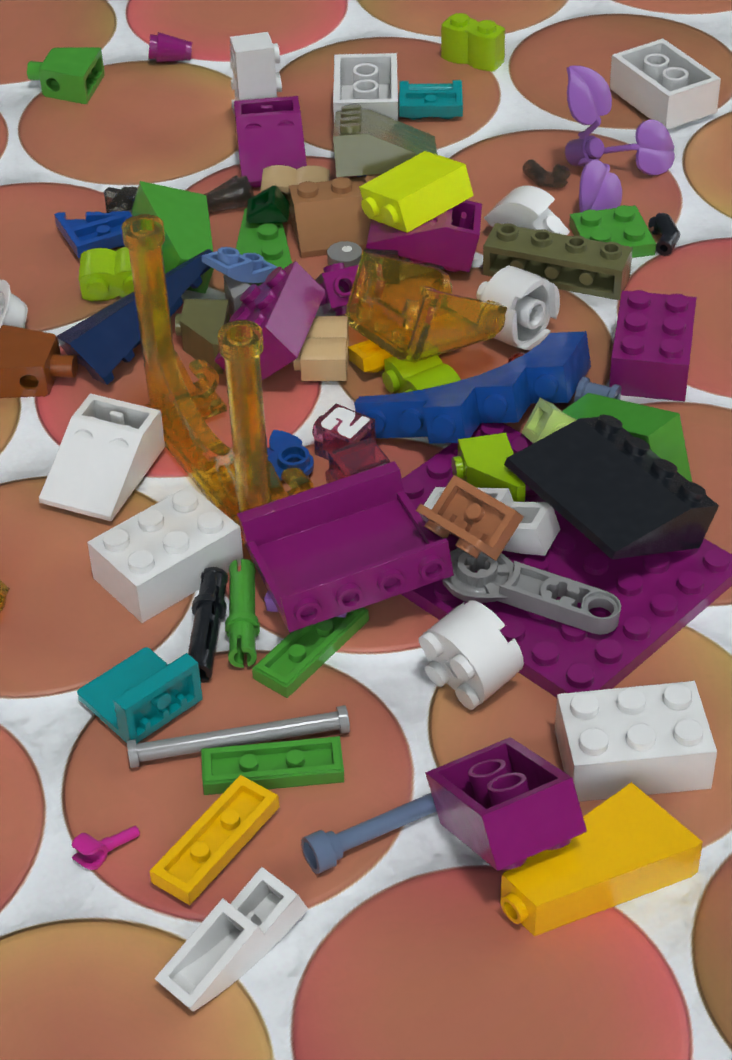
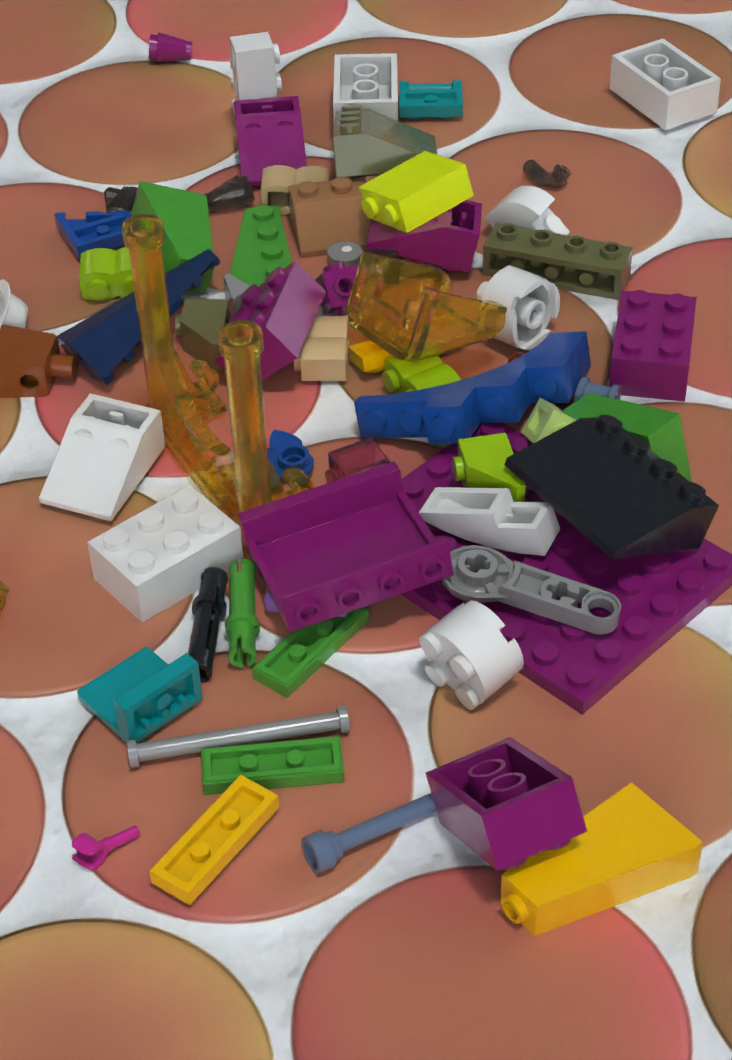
bright green torso [27,47,105,104] -> none
white slope [154,867,308,1012] -> none
medium blue slope [202,247,277,283] -> none
dark green slope [246,185,290,223] -> none
clear pink brick [312,404,376,471] -> none
nougat bracket [416,475,524,561] -> none
lime brick [441,13,505,71] -> none
white brick [555,681,717,802] -> none
medium lavender plant [565,66,675,213] -> none
bright green plate [569,205,656,258] -> none
black arm [648,213,680,256] -> none

